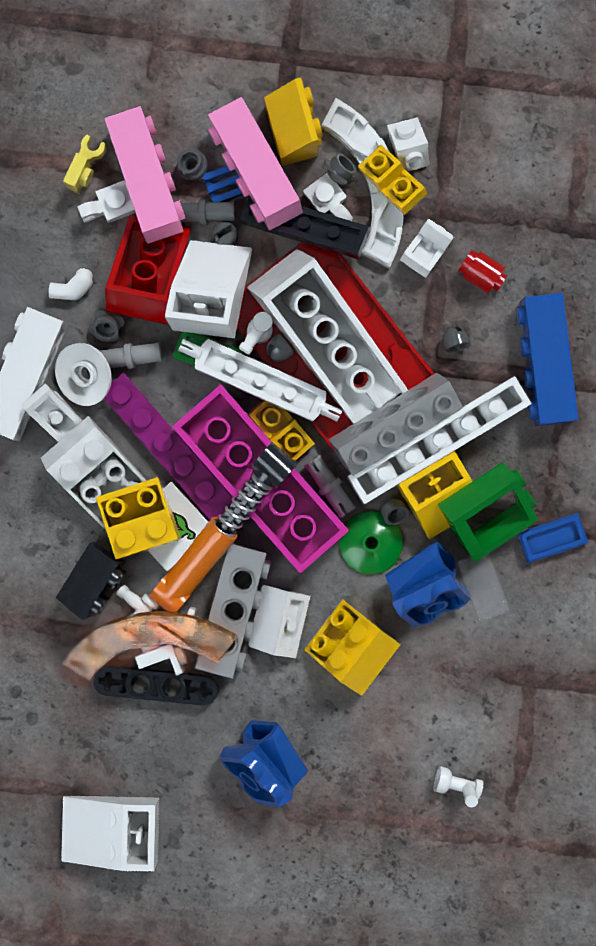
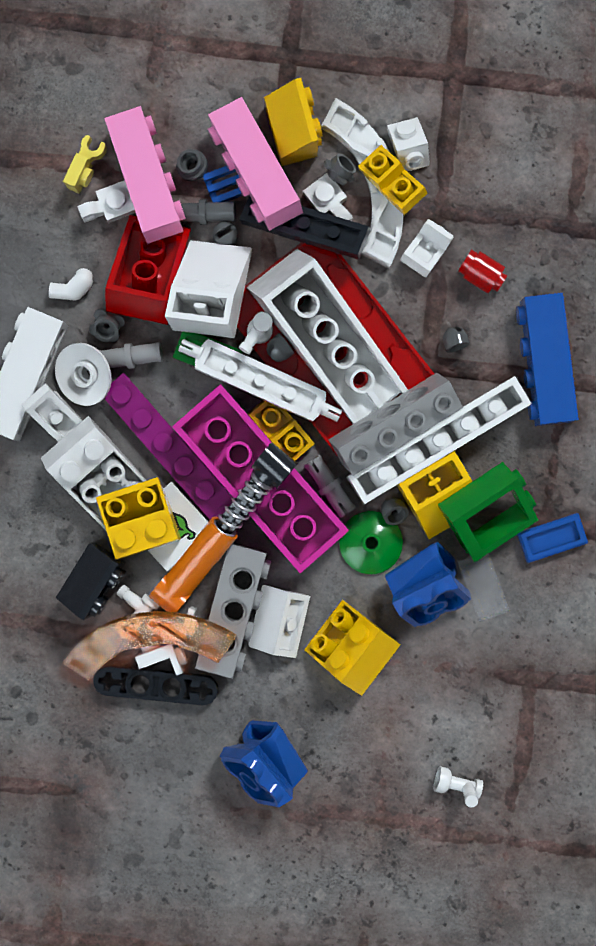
white slope [61,796,159,871] -> none

